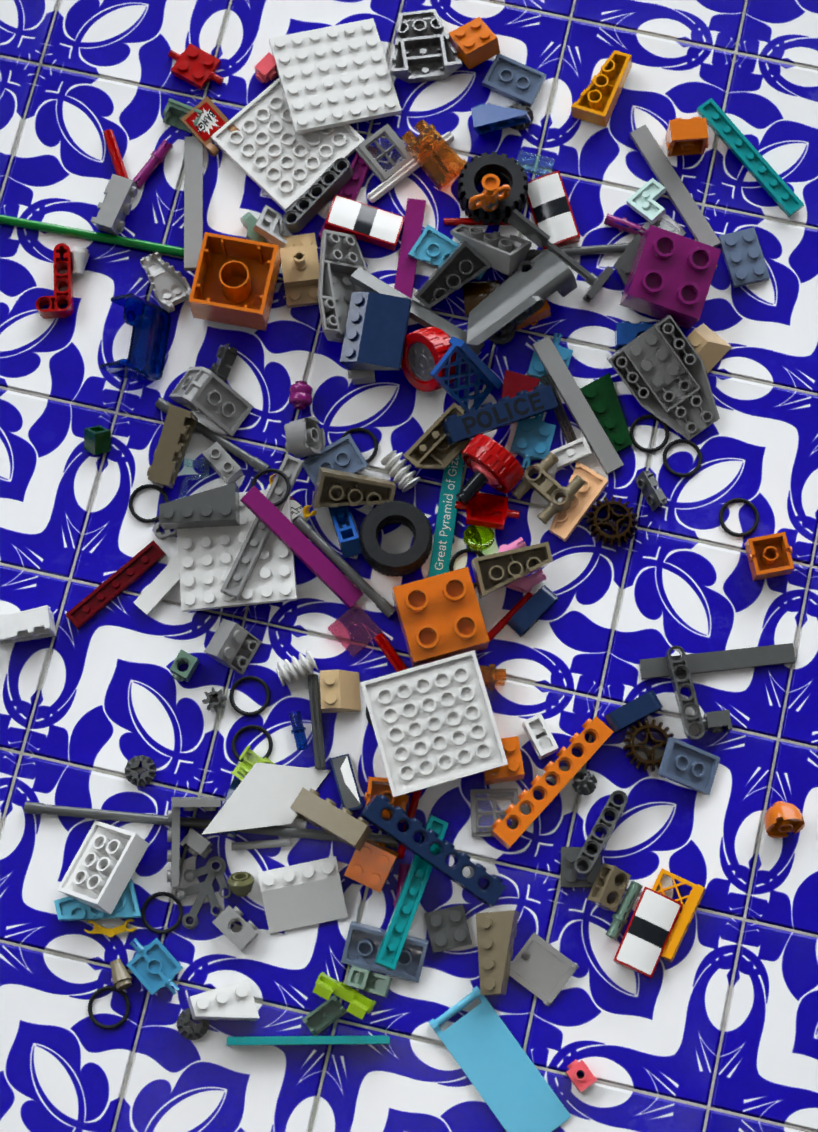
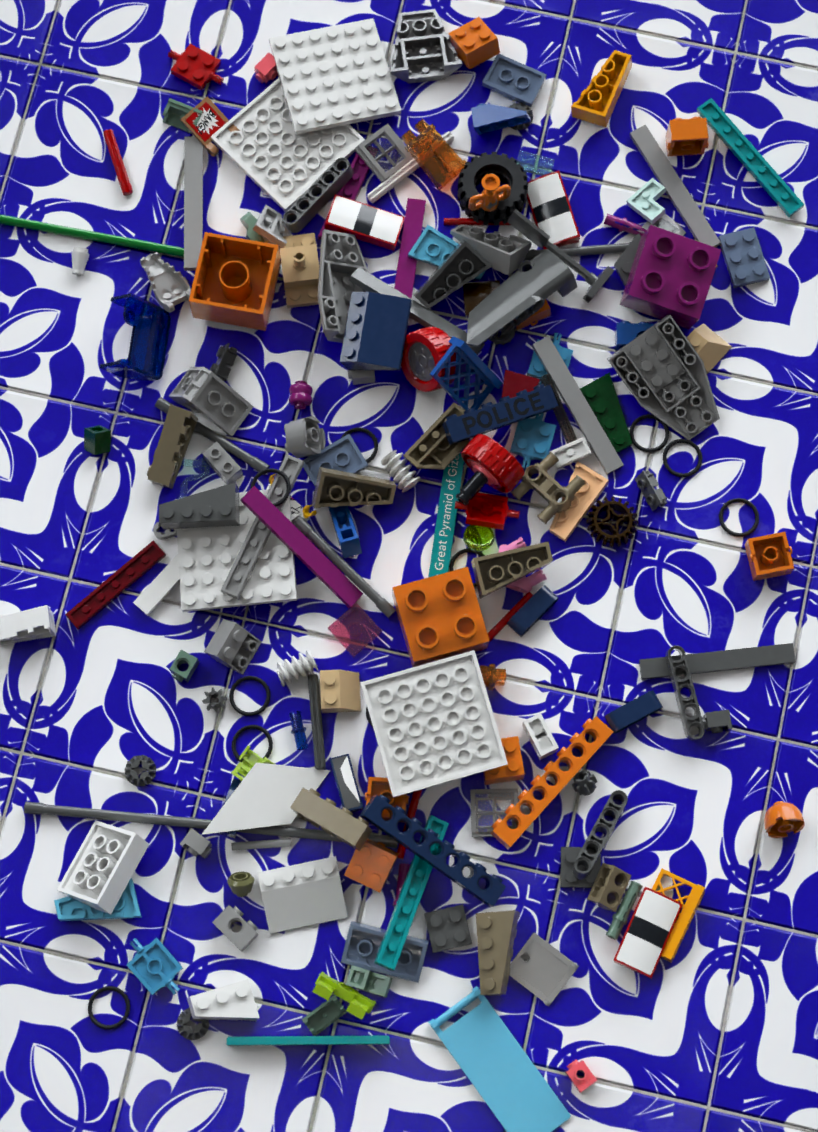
red beam [35,243,74,319] -> none
yellow piece [84,919,137,938] -> none
light grey wedge [91,174,138,236] -> none
dark tan cone [110,959,132,991] -> none
black tyre [129,484,169,523] -> none
magenta pin [133,140,173,189] -> none
black tyre [141,892,183,934] -> none
light grey bracket [167,797,221,887] -> none
dark grey plant [174,856,232,930] -> none
black tyre [359,501,432,577] -> none
red axle [375,633,407,672] -> none
dark brown gear [623,719,674,772] -> none
sand blue plate [657,737,720,795] -> none

